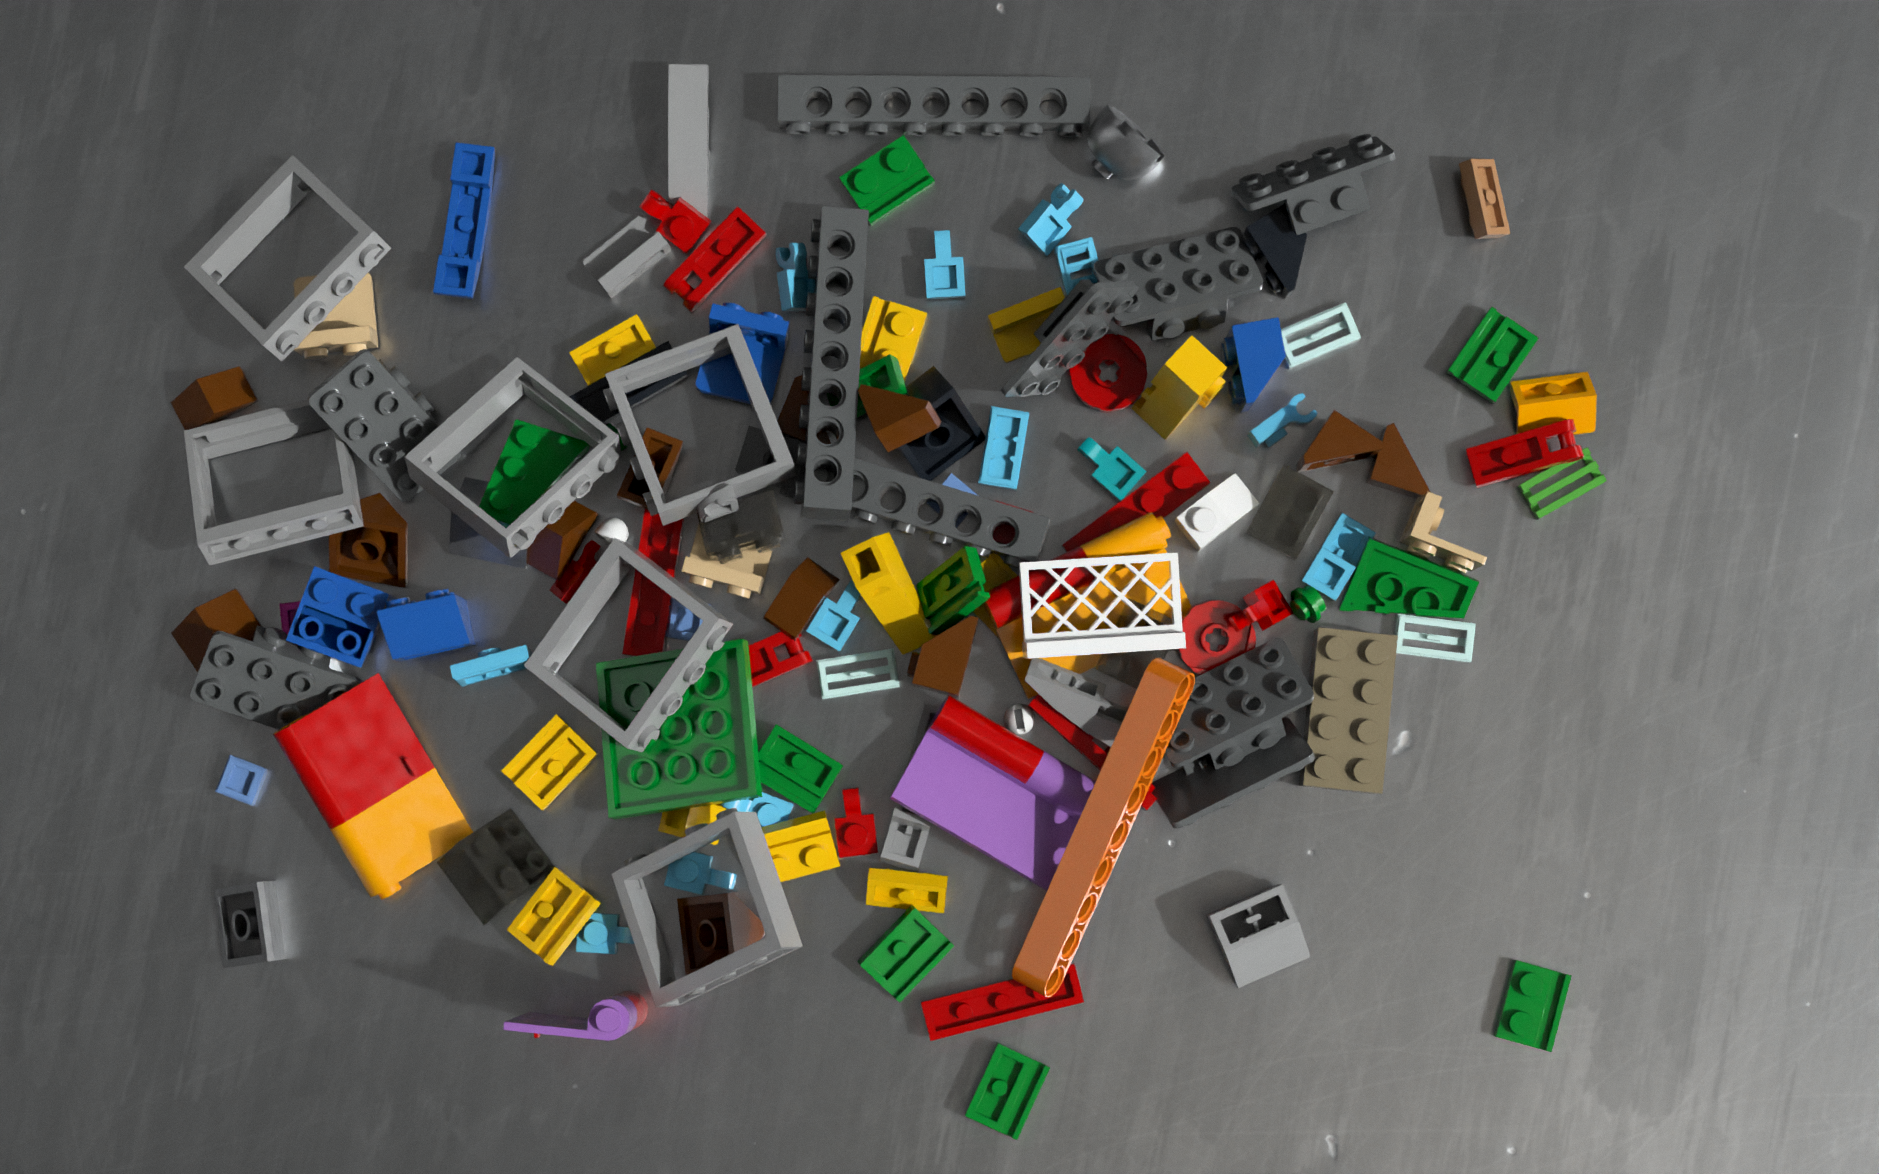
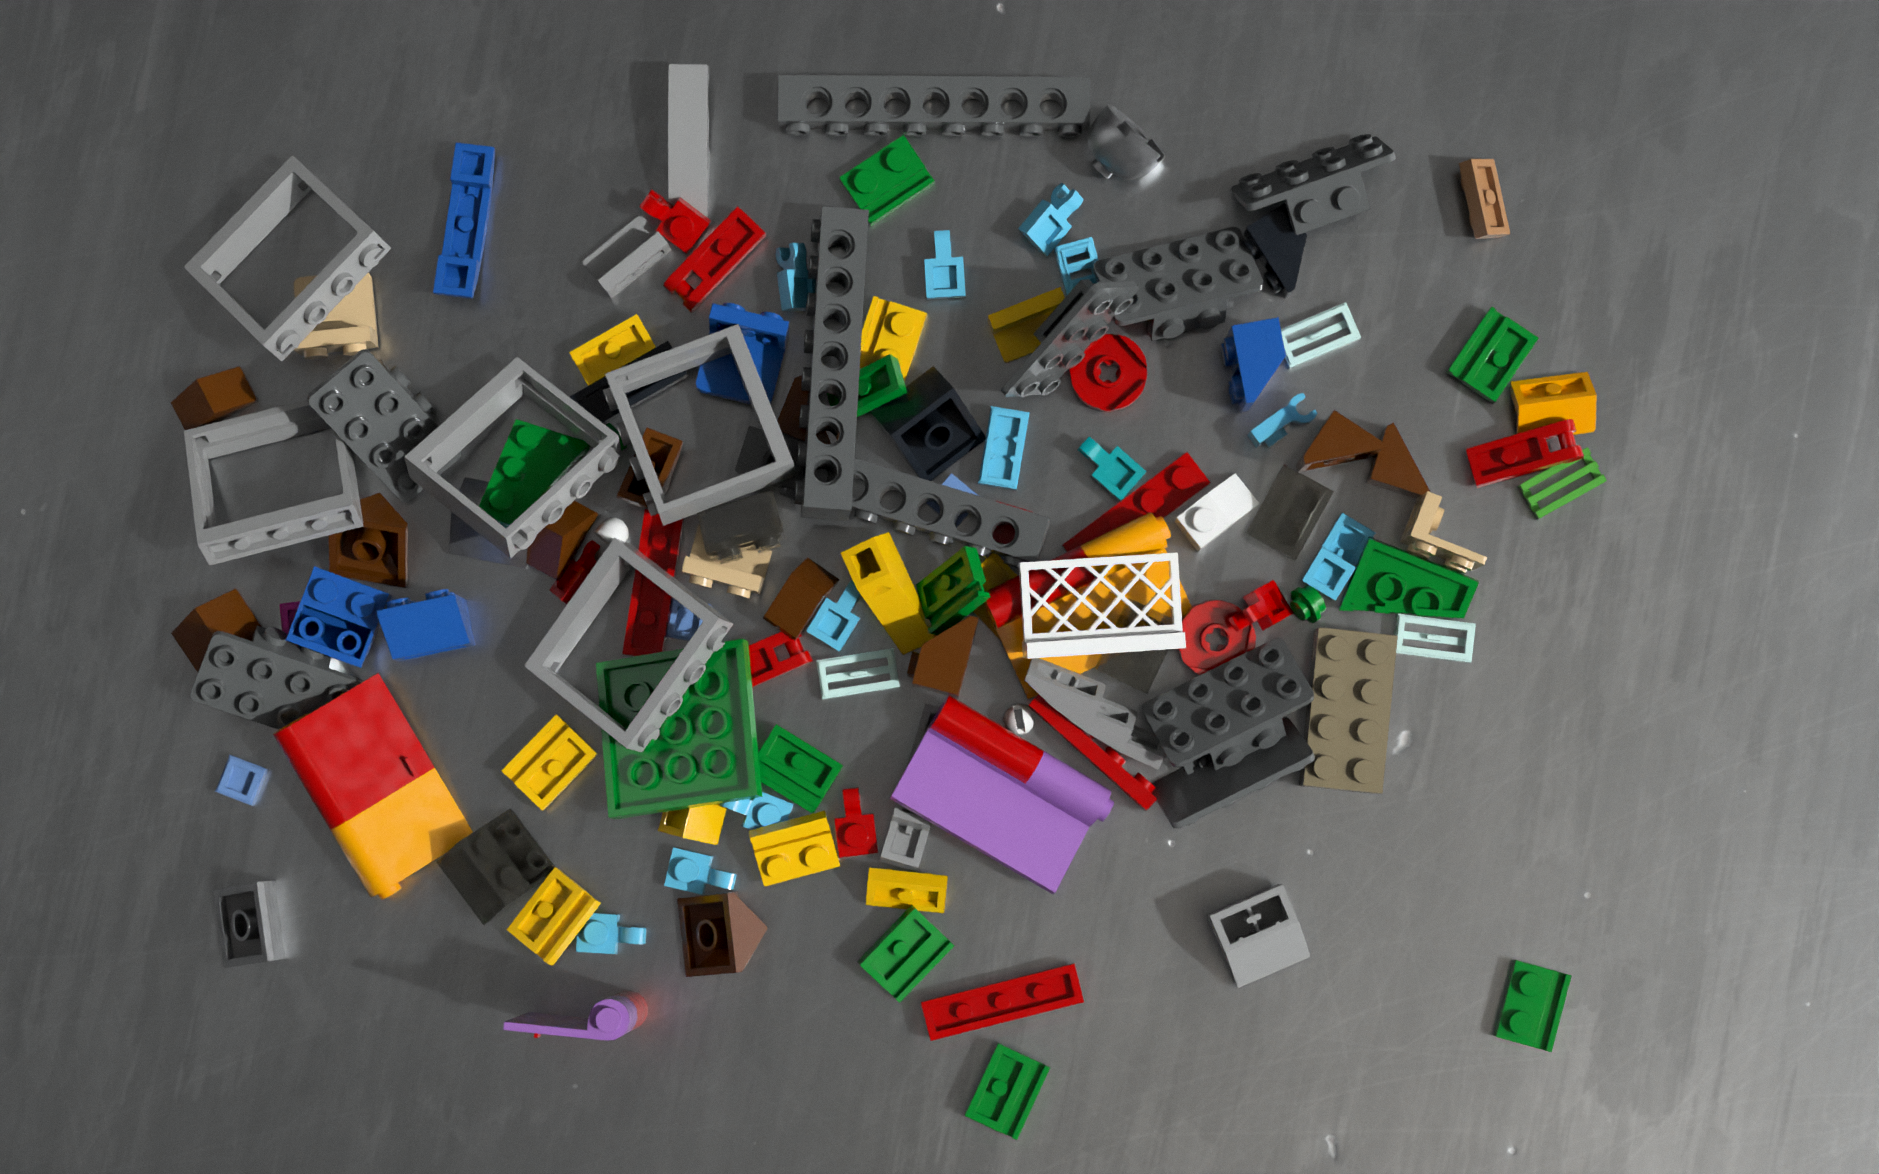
medium azure plate [450,645,532,687] -> none
light grey window [611,807,803,1008] -> none
light grey tile [697,484,739,523] -> none
reddish brown slope [858,384,941,452] -> none
orange beam [1012,658,1195,998] -> none
yellow wedge [1131,335,1227,440] -> none

